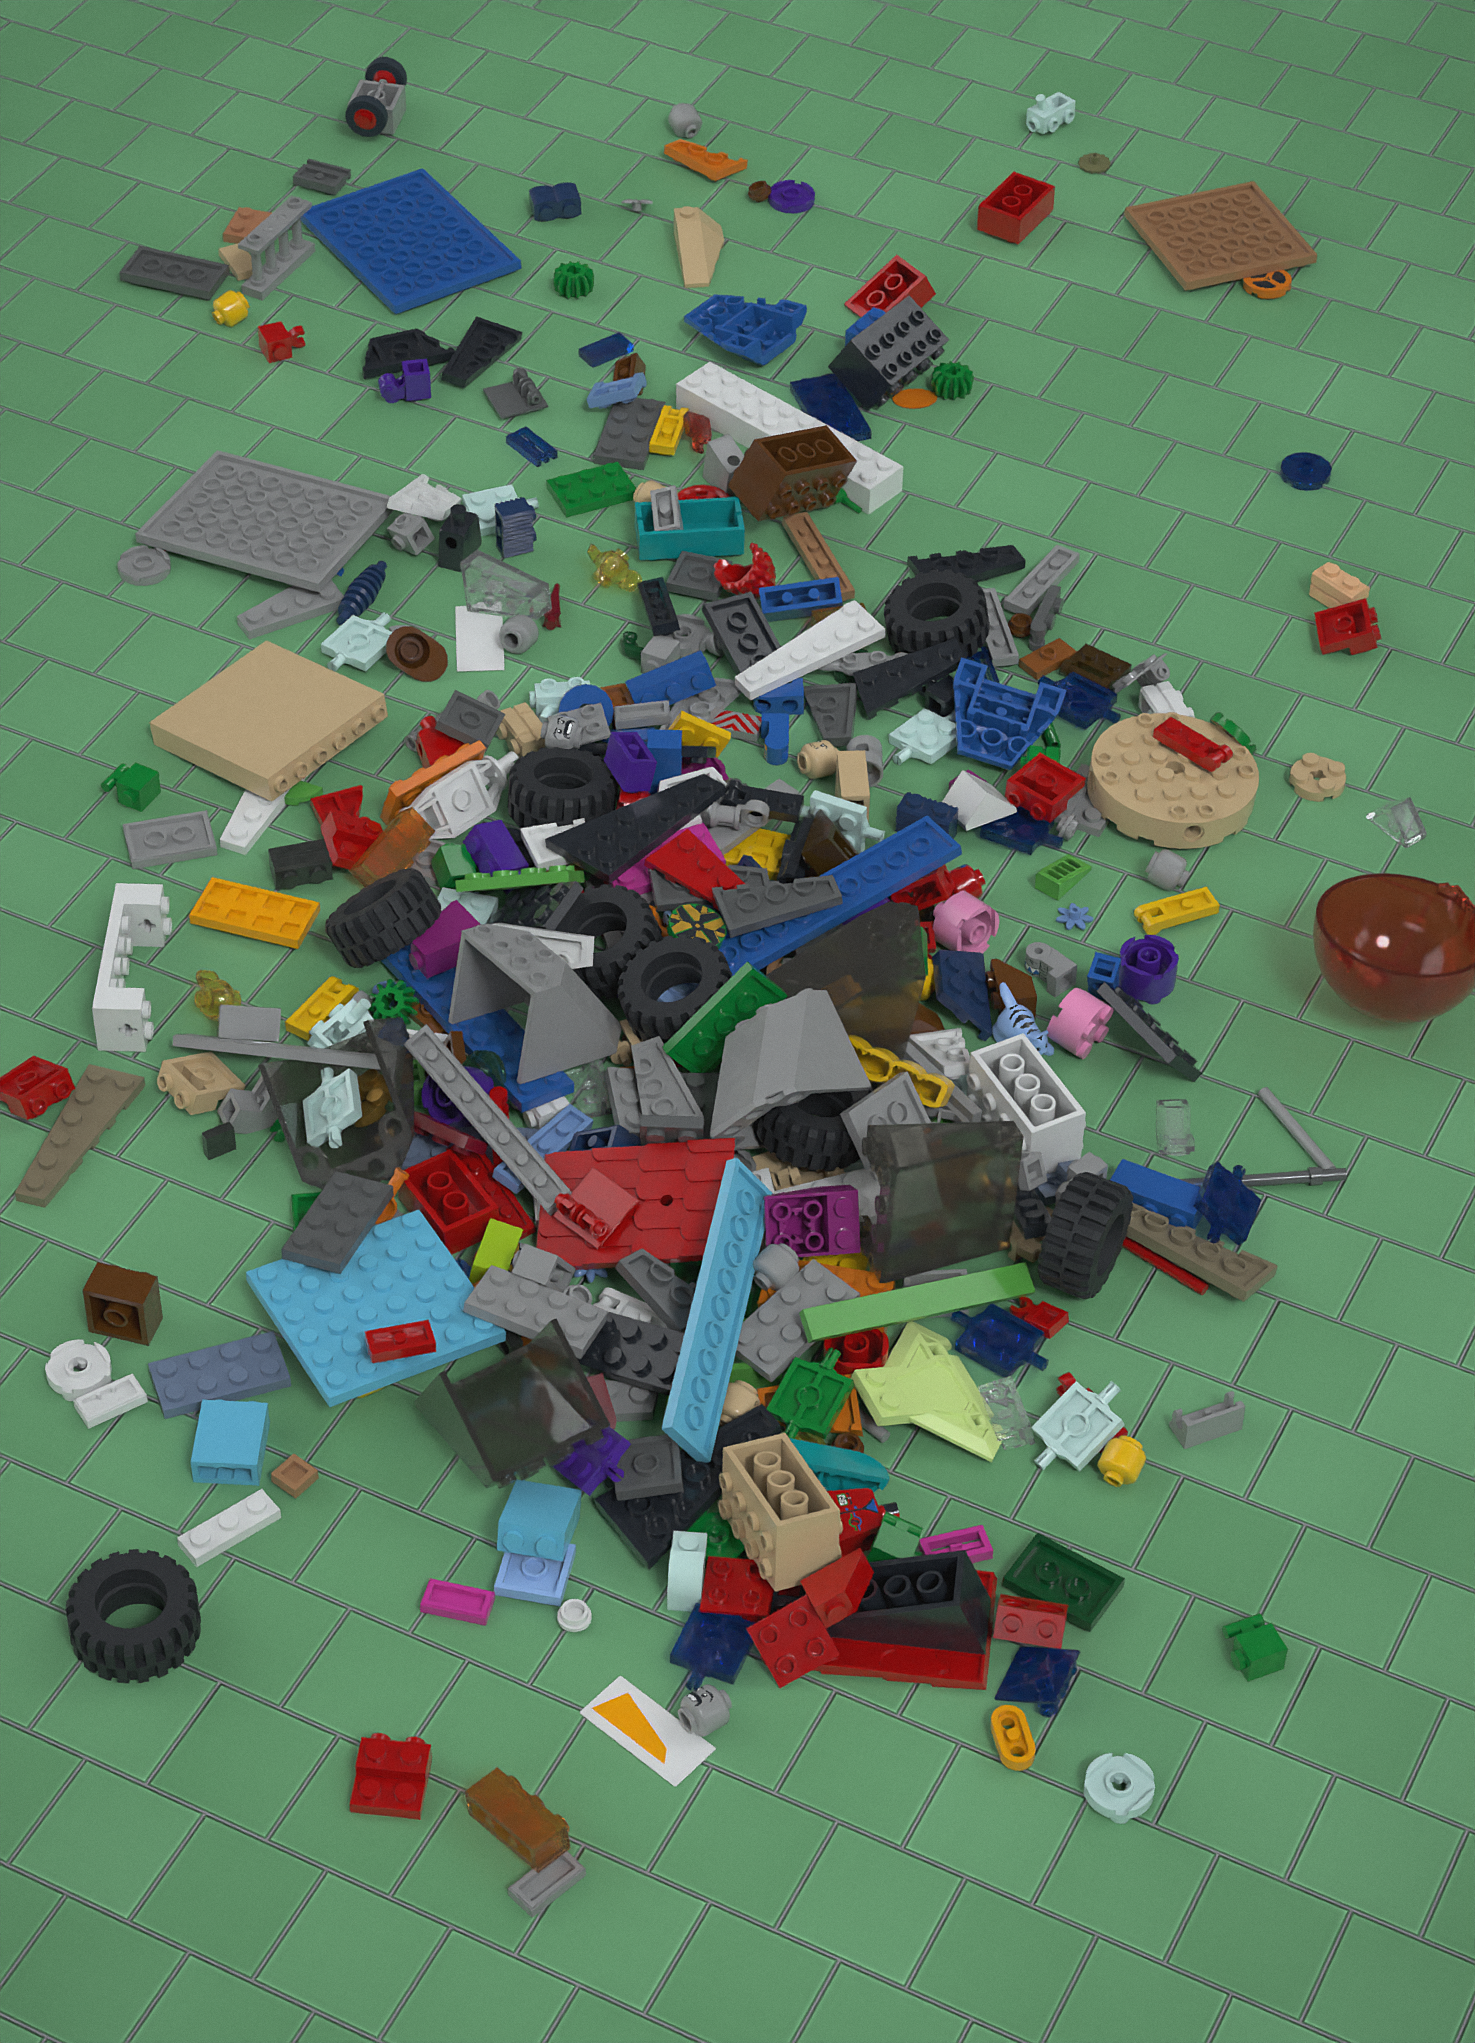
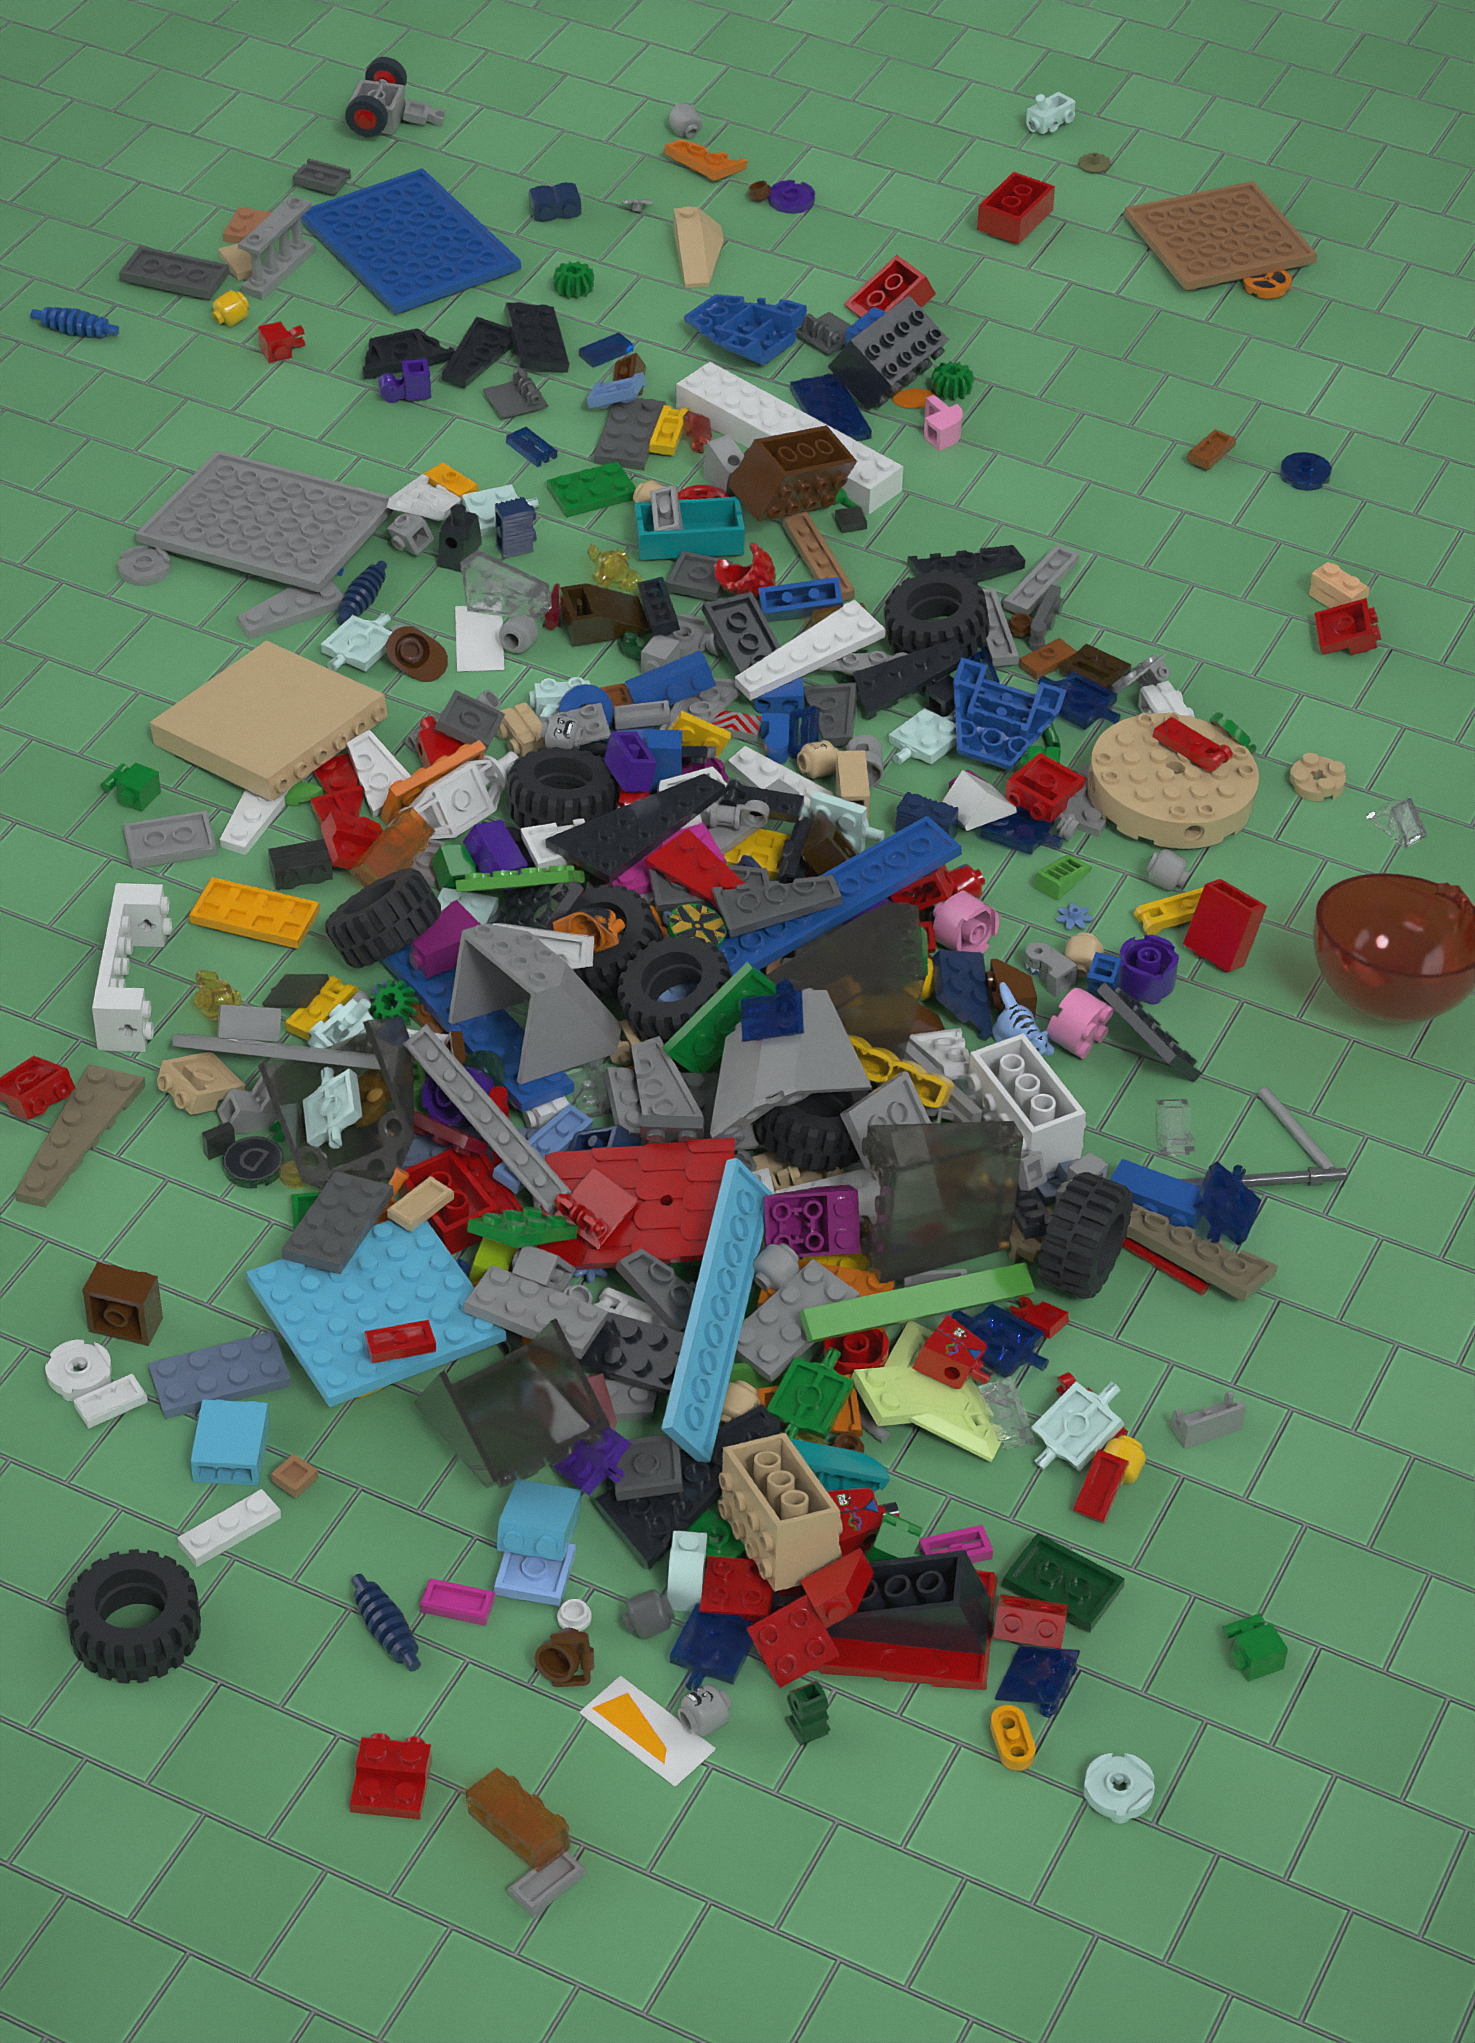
none -> blue piece [31,307,119,338]
none -> tile [222,1136,284,1189]
none -> clear smoke piece [262,974,329,1008]
none -> clear yellow plate [279,1160,310,1188]
none -> red wing [312,753,359,795]
none -> white wing [347,730,411,818]
none -> dark blue piece [351,1574,421,1672]
none -> tan tile [387,1176,454,1232]
none -> light grey plate [403,99,445,127]
none -> light orange plate [424,462,478,502]
none -> green plate [467,1207,578,1248]
none -> black plate [504,302,570,372]
none -> reddish brown piece [534,1627,595,1687]
none -> orange hat [553,907,625,952]
none -> dark brown slope [560,583,652,646]
none -> dark grey head [622,1589,675,1640]
none -> white wing [728,746,834,826]
none -> clear blue hinge [741,978,804,1042]
none -> dark green leg [784,1681,831,1746]
none -> clear blue tile [788,705,819,759]
none -> dark grey hinge [796,312,852,355]
none -> pearl dark grey tile [835,506,867,533]
none -> red torso [912,1315,996,1389]
none -> bright pink brick [924,395,963,451]
none -> tan head [1064,932,1104,978]
none -> red tile [1073,1449,1129,1524]
none -> red brick [1183,878,1267,972]
none -> dark orange plate [1187,429,1236,470]

